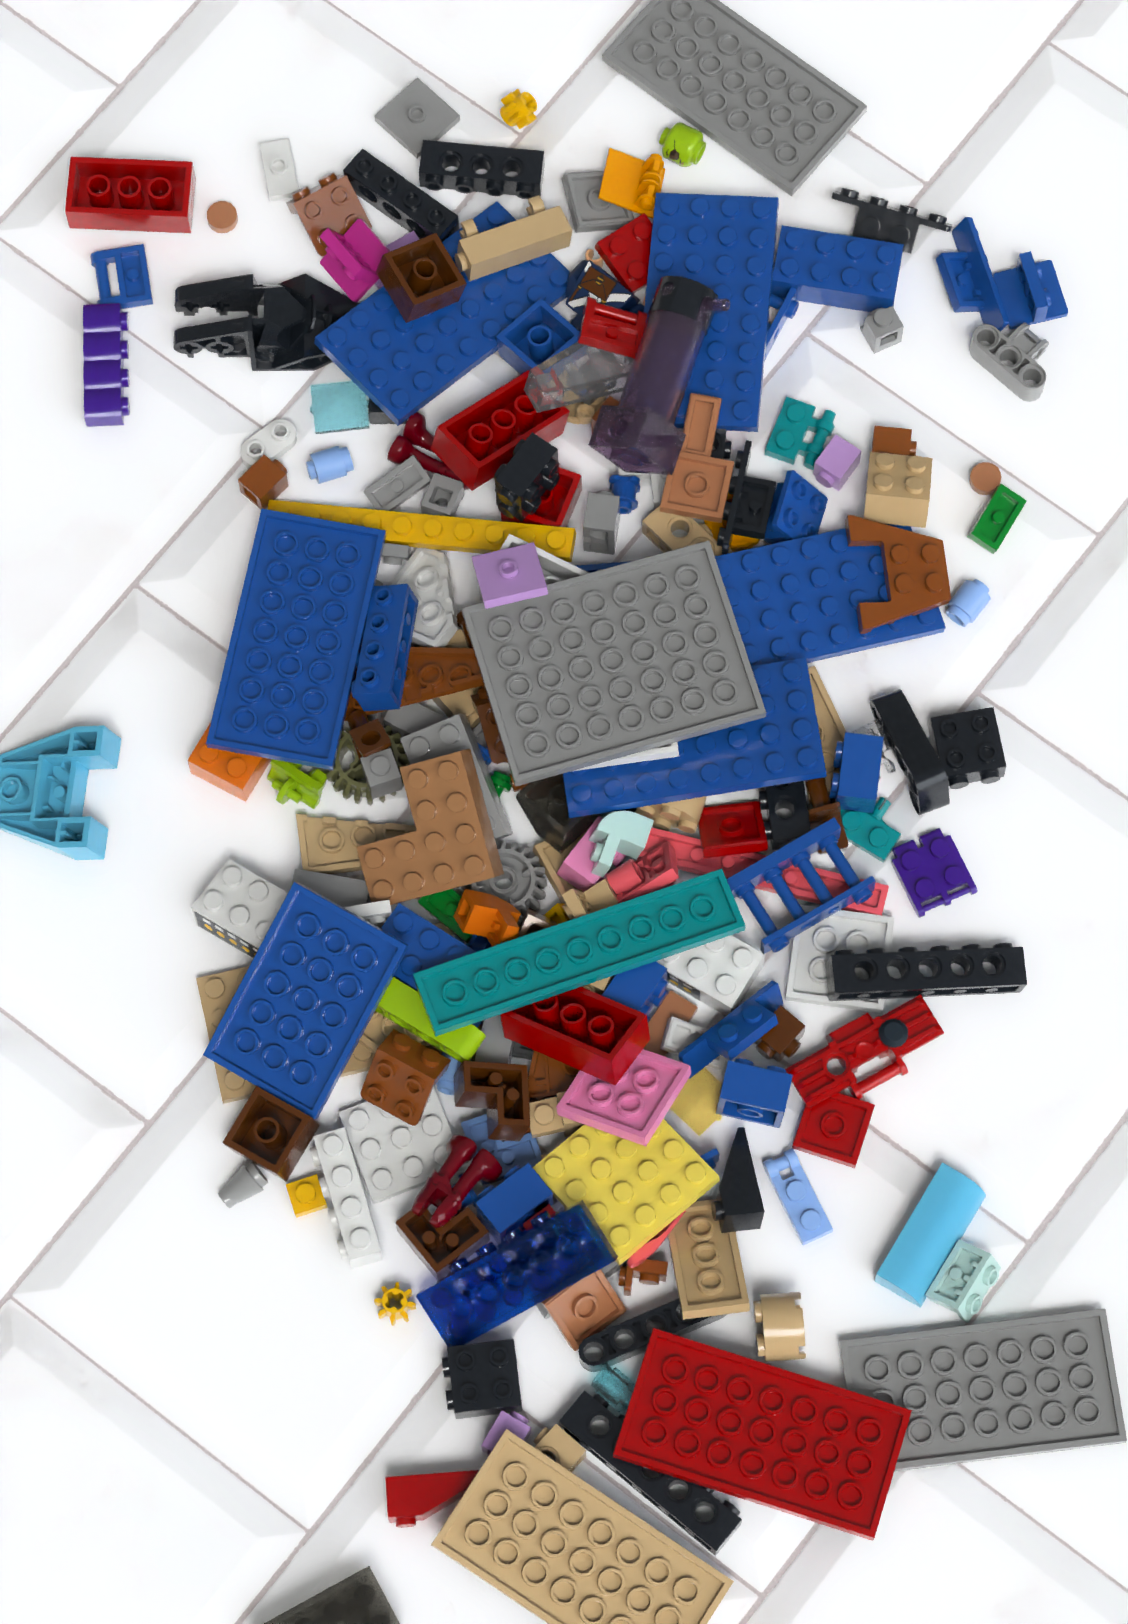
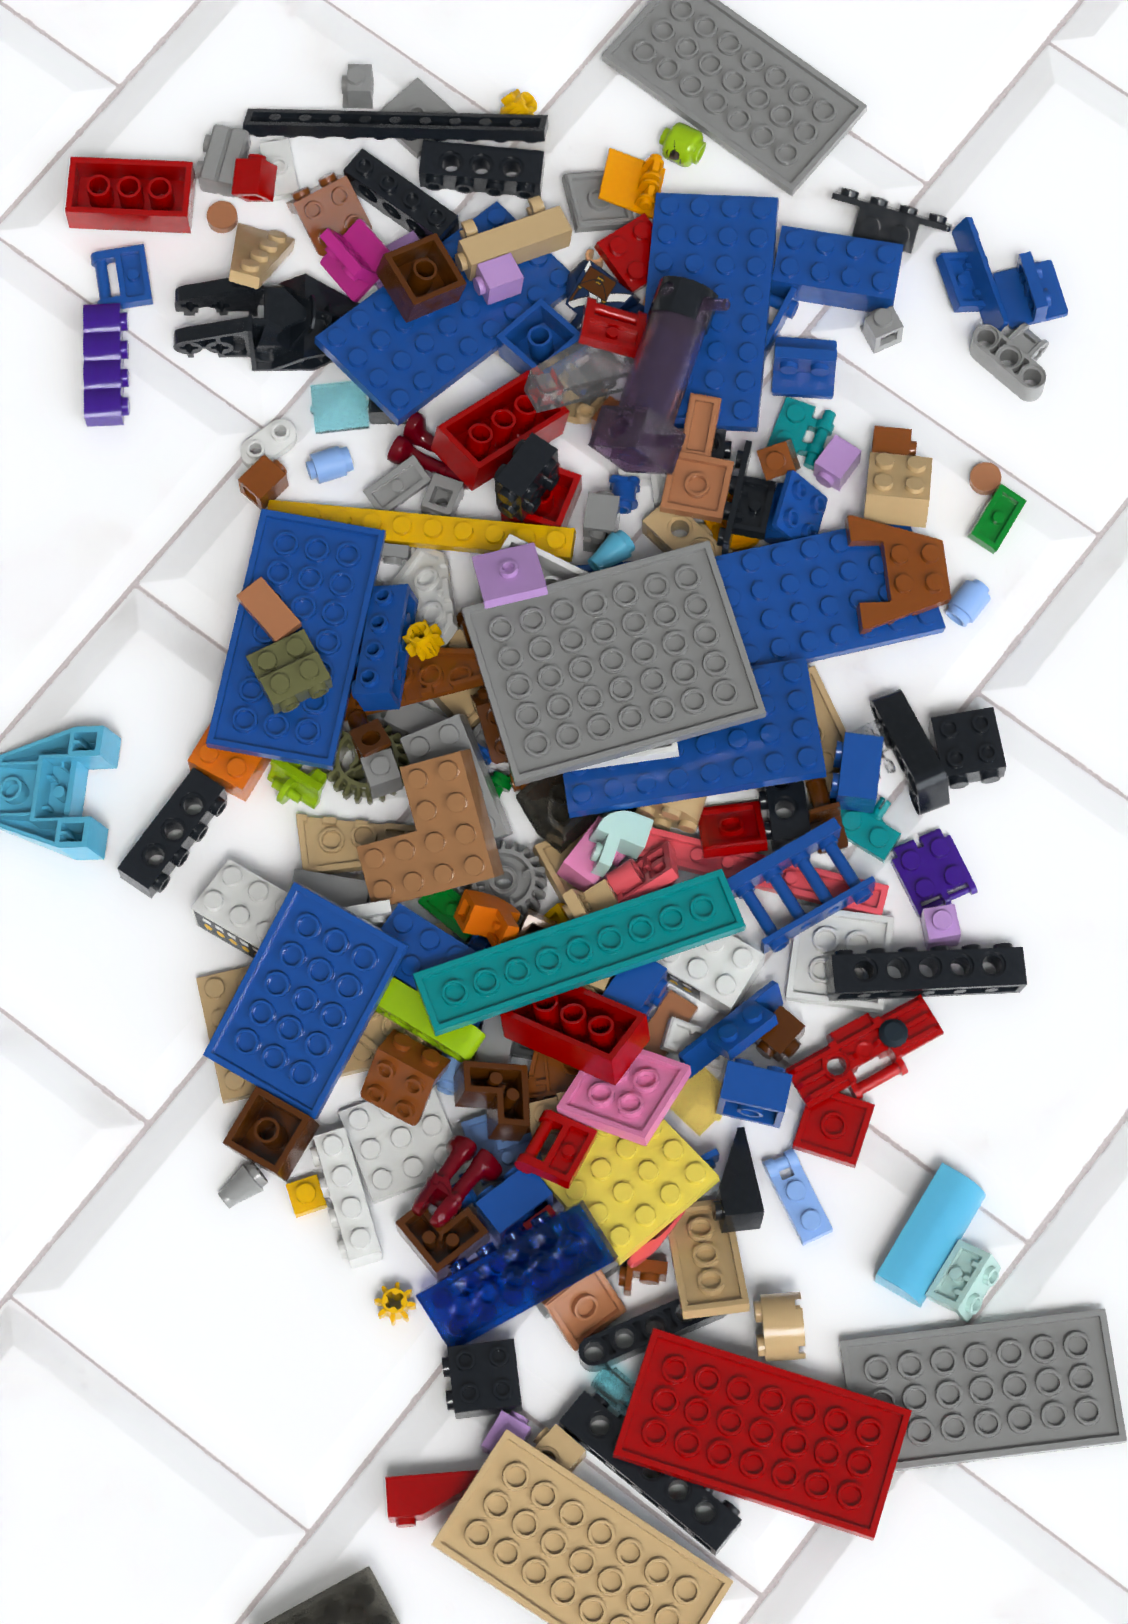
none -> black brick [117,767,227,899]
none -> light grey brick [195,124,251,198]
none -> tan wing [228,223,295,289]
none -> red brick [231,154,277,202]
none -> nougat tile [236,577,302,643]
none -> black plate [243,109,549,143]
none -> olive plate [246,629,333,714]
none -> light grey brick [341,64,374,109]
none -> yellow gear [402,619,445,661]
none -> lavender brick [473,253,524,305]
none -> red plate [514,1109,598,1189]
none -> medium azure cone [587,530,635,572]
none -> dark orange brick [757,439,801,481]
none -> blue bracket [771,337,837,400]
none -> lavender brick [920,904,961,951]

